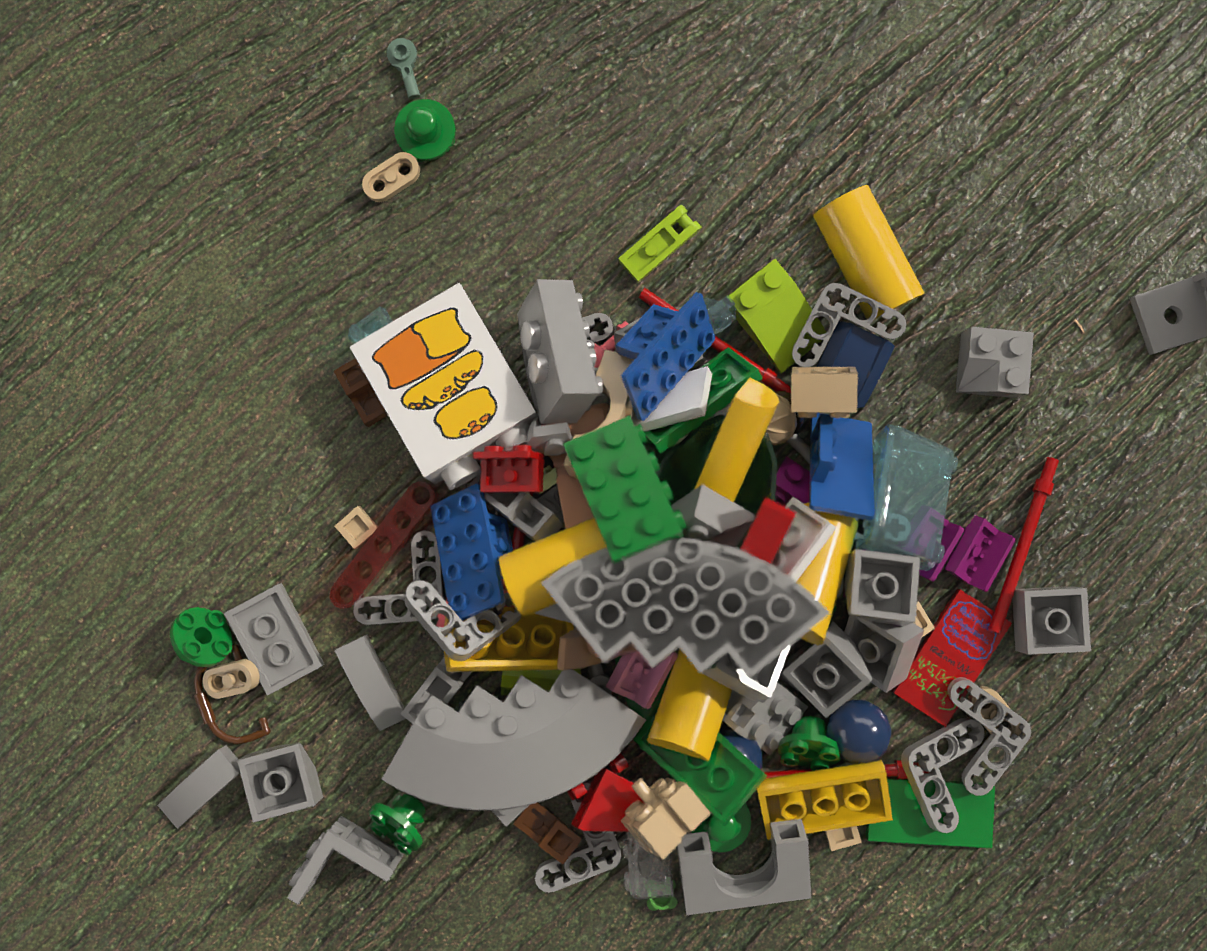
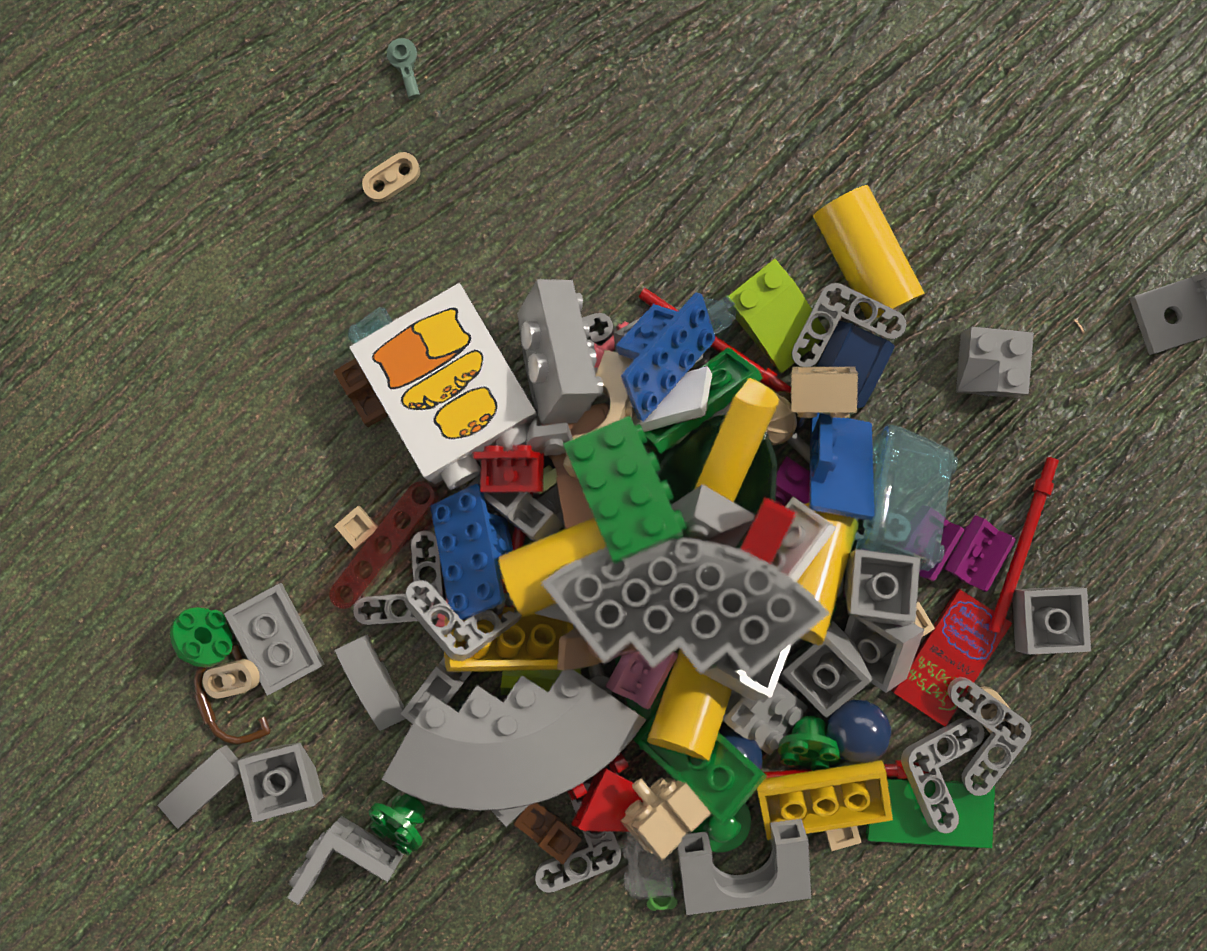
green plate [394,99,456,162] -> none
lime plate [618,205,702,283] -> none

